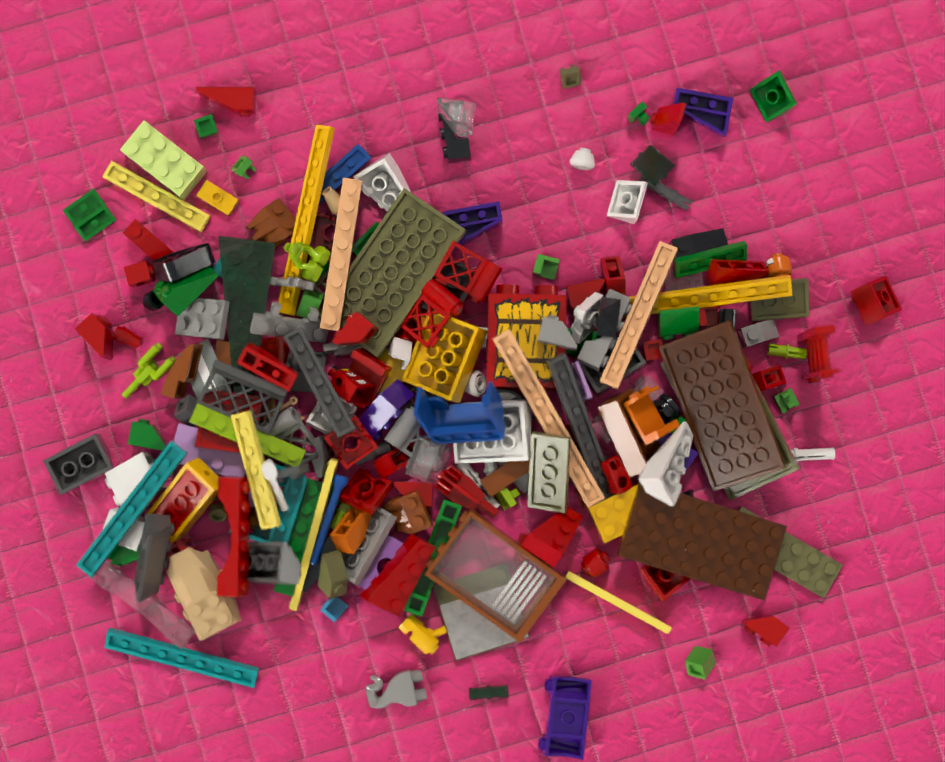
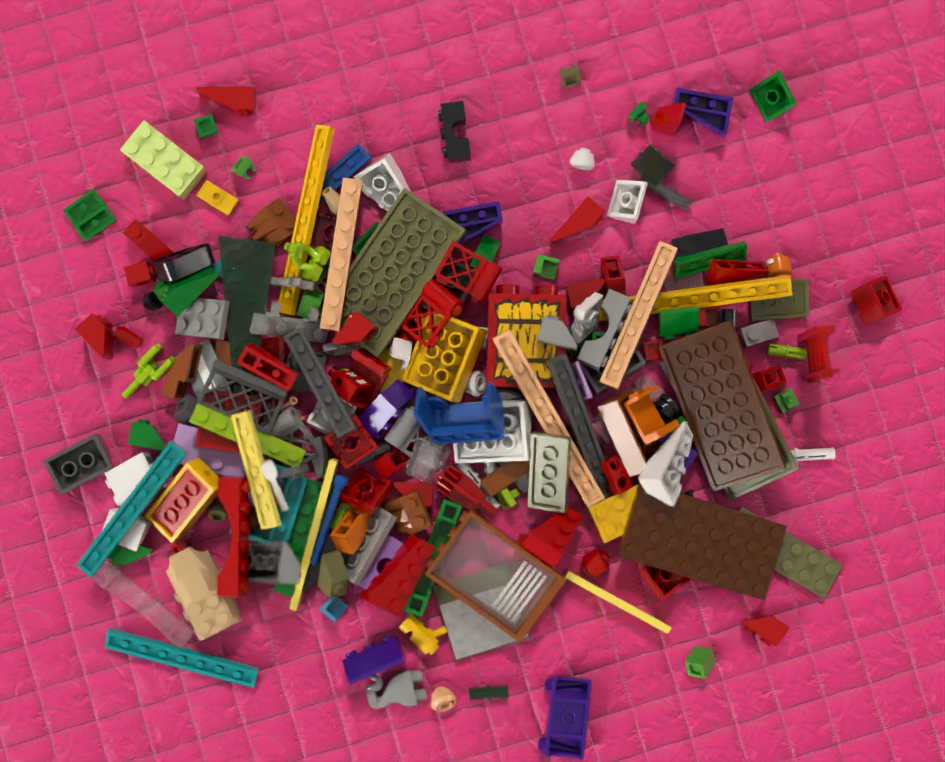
light yellow tile [102,161,211,233] -> none
dark grey slope [134,514,174,602] -> none
clear slope [437,98,476,137] -> none
black slope [597,297,621,338] -> none
none -> dark purple slope [342,634,406,685]
none -> light nougat cone [431,687,457,712]
none -> green slope [470,234,502,269]
none -> red slope [550,197,605,245]

